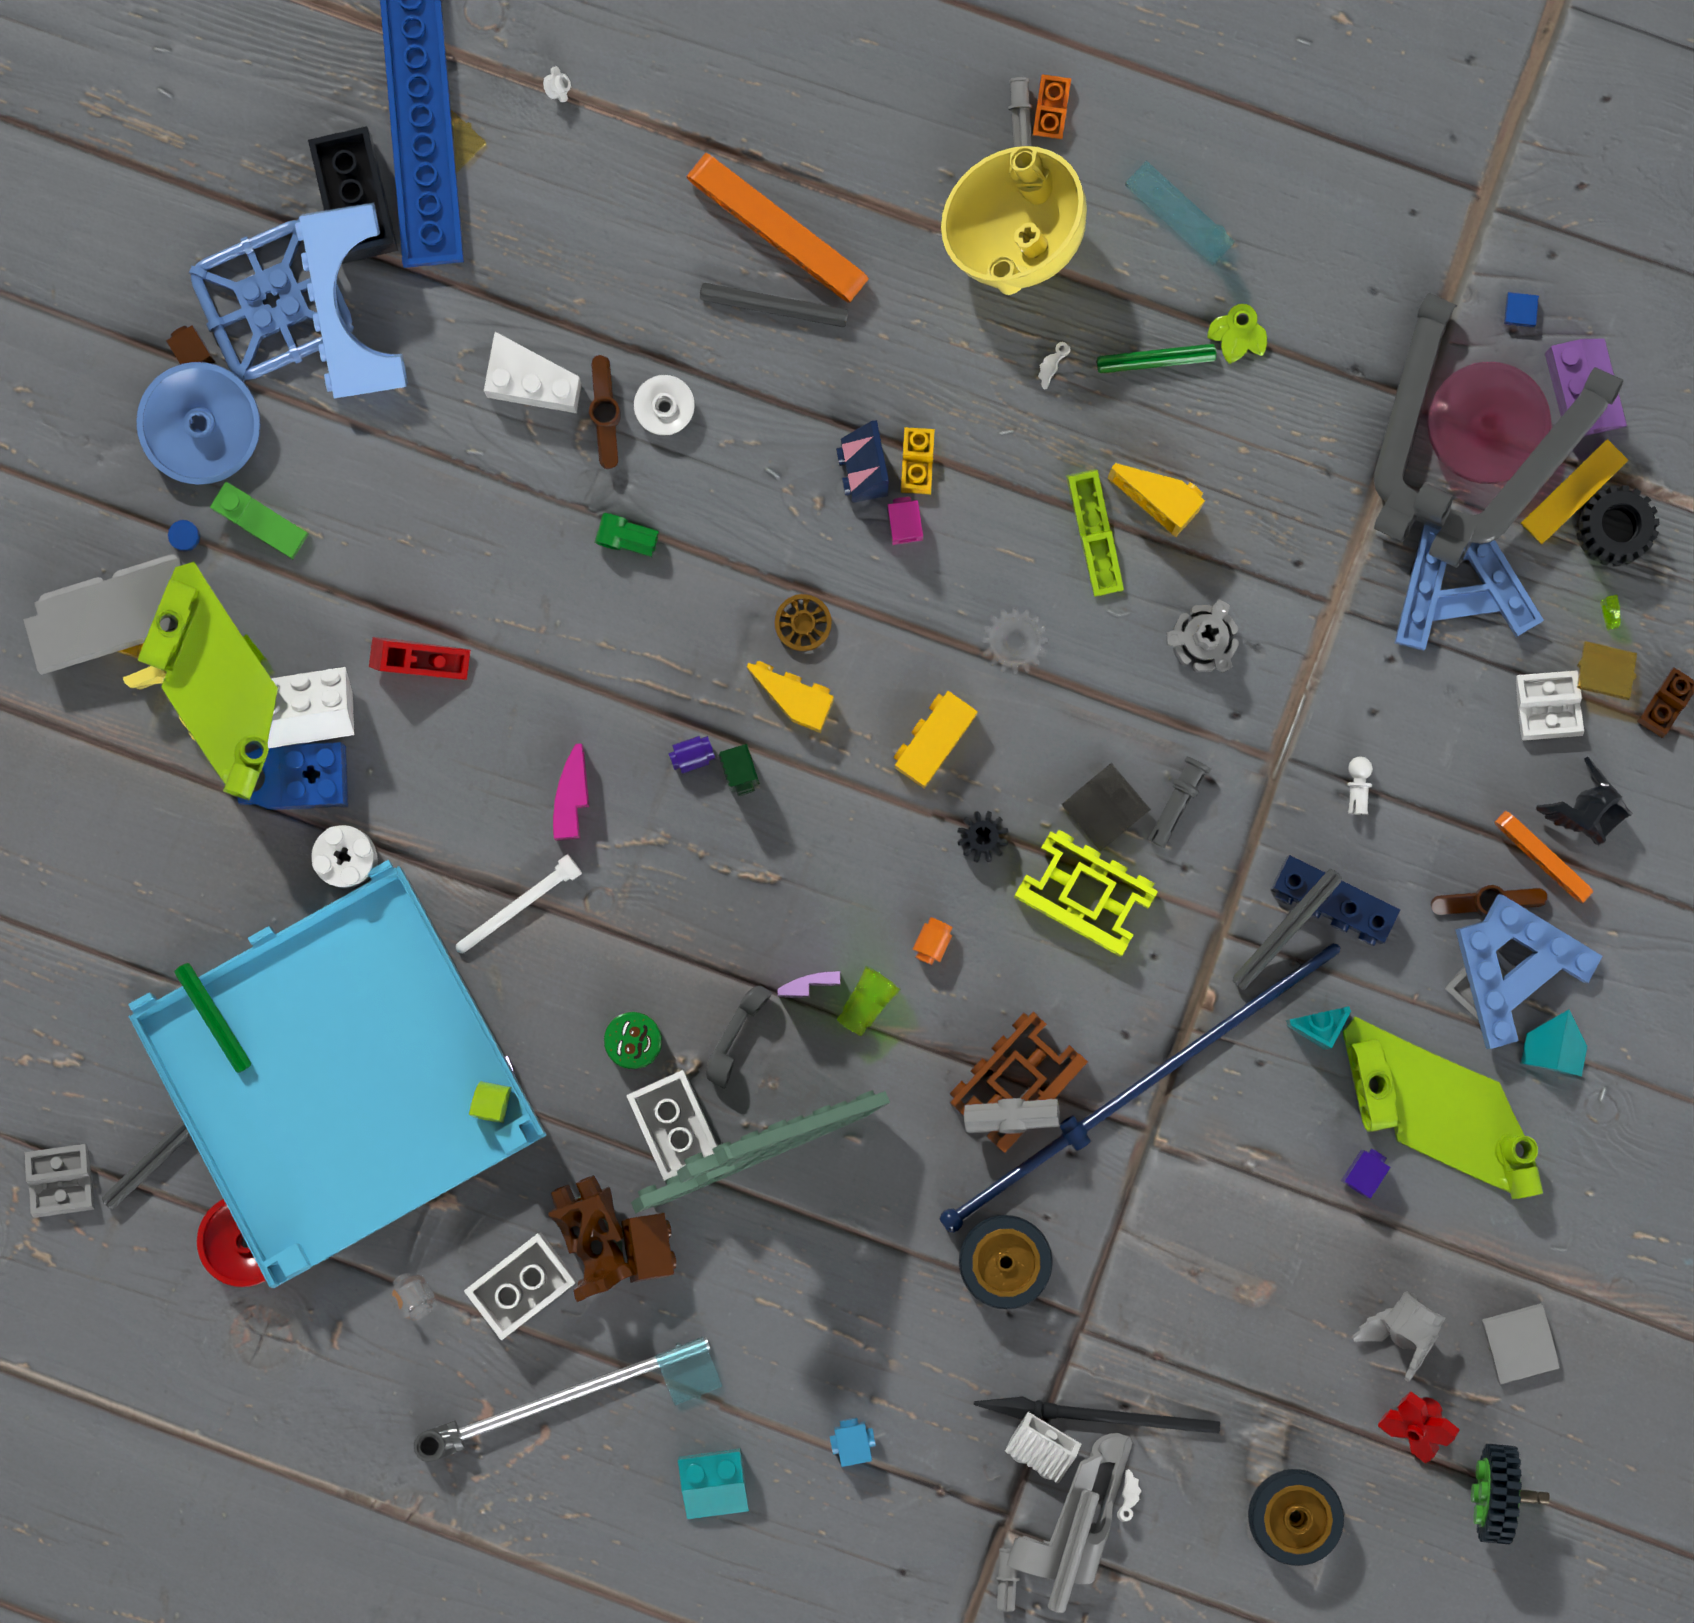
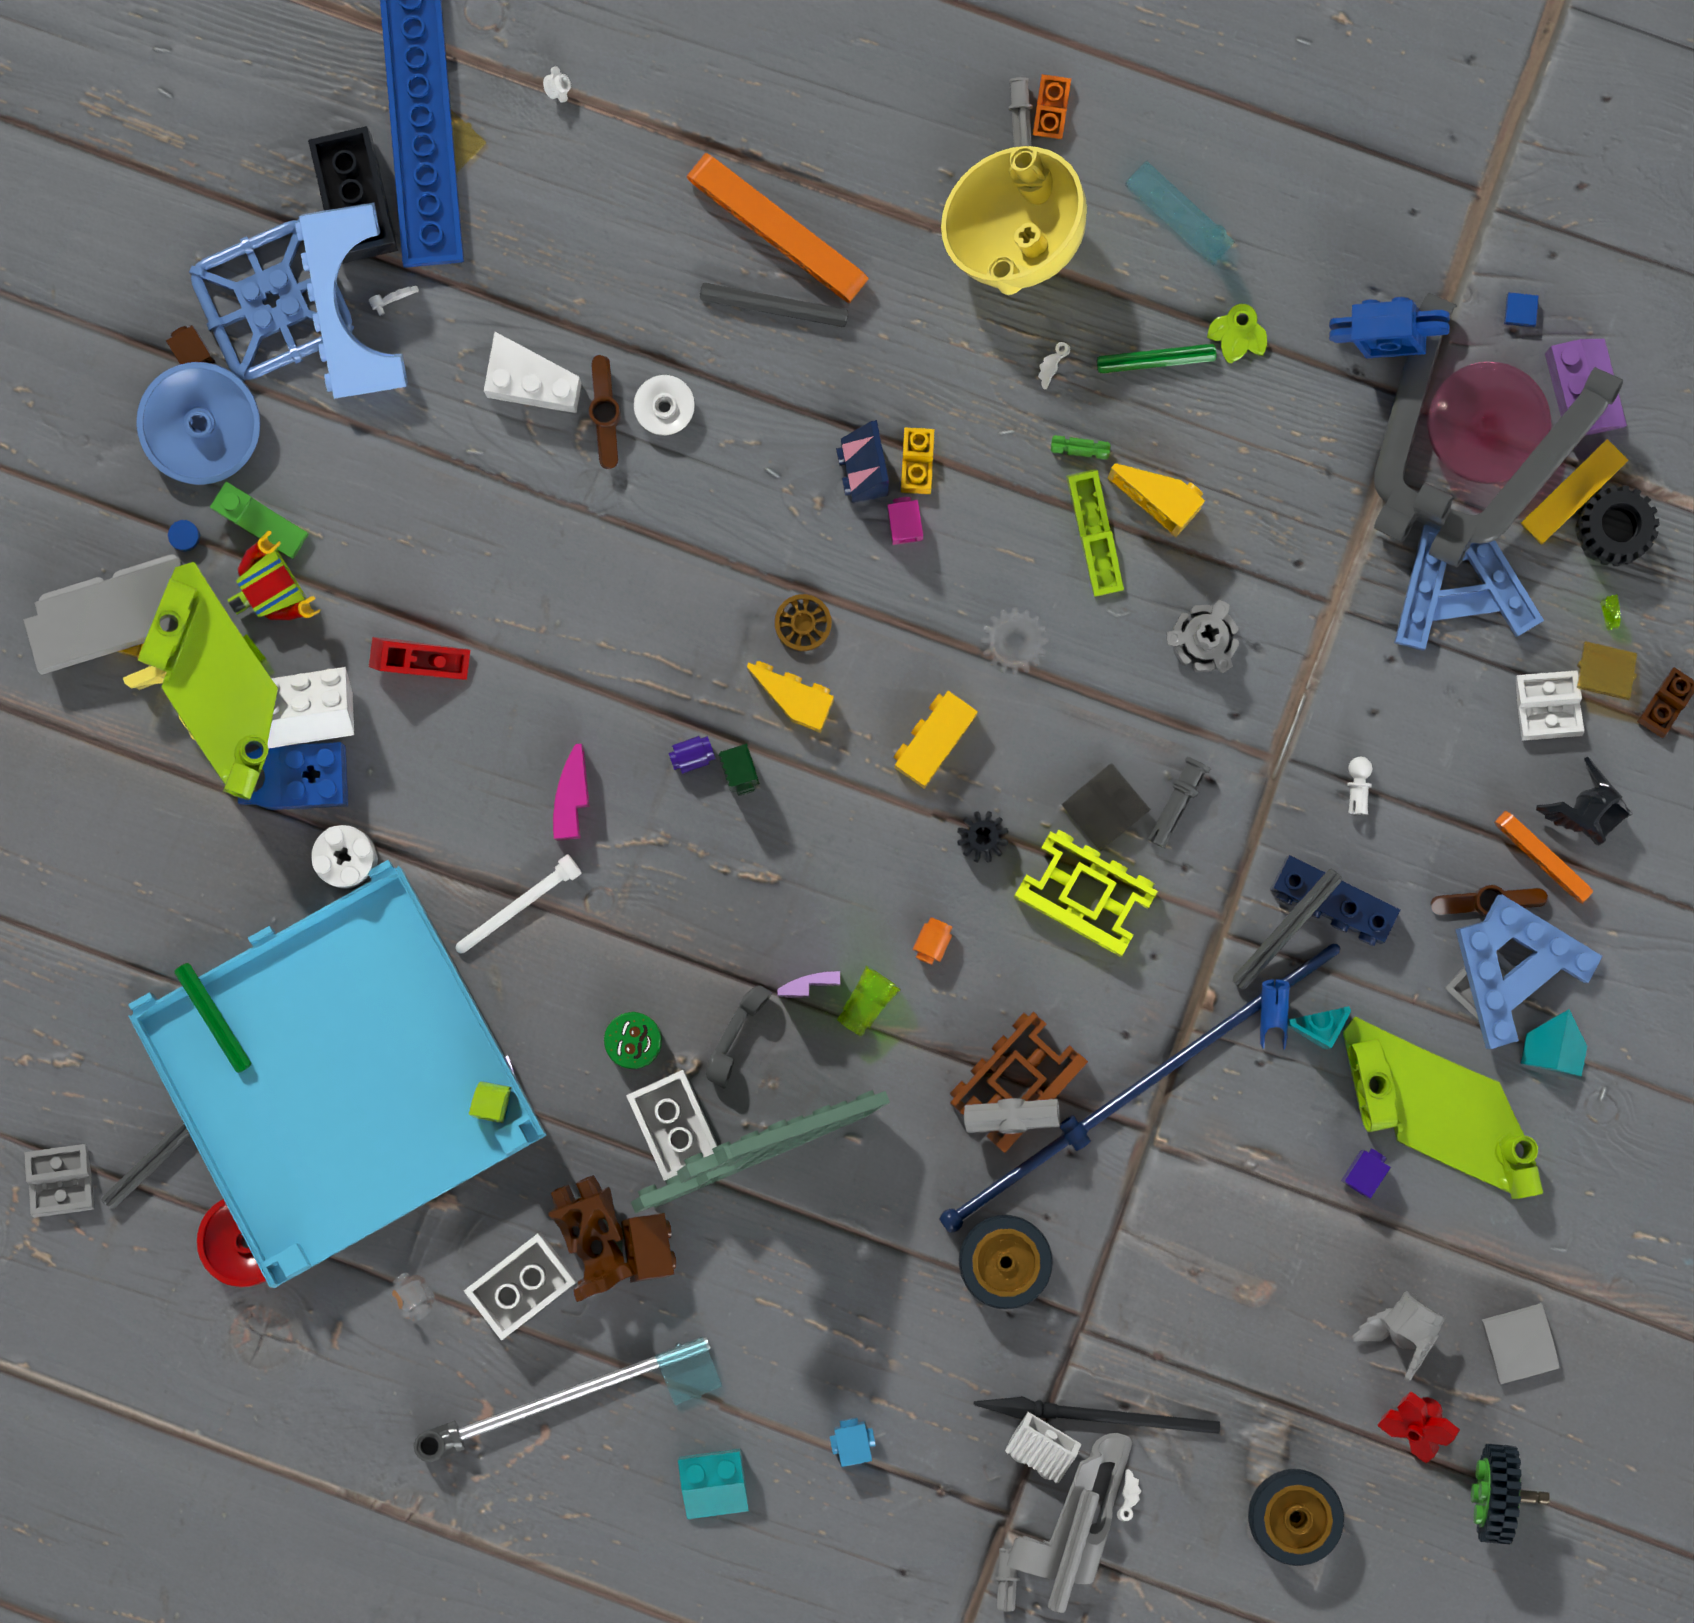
green piece [594,513,659,557] -> none
none -> torso [227,531,321,621]
none -> white piece [369,286,419,316]
none -> bright green axle [1051,435,1111,459]
none -> blue piece [1260,979,1290,1049]
none -> blue brick [1329,297,1450,359]

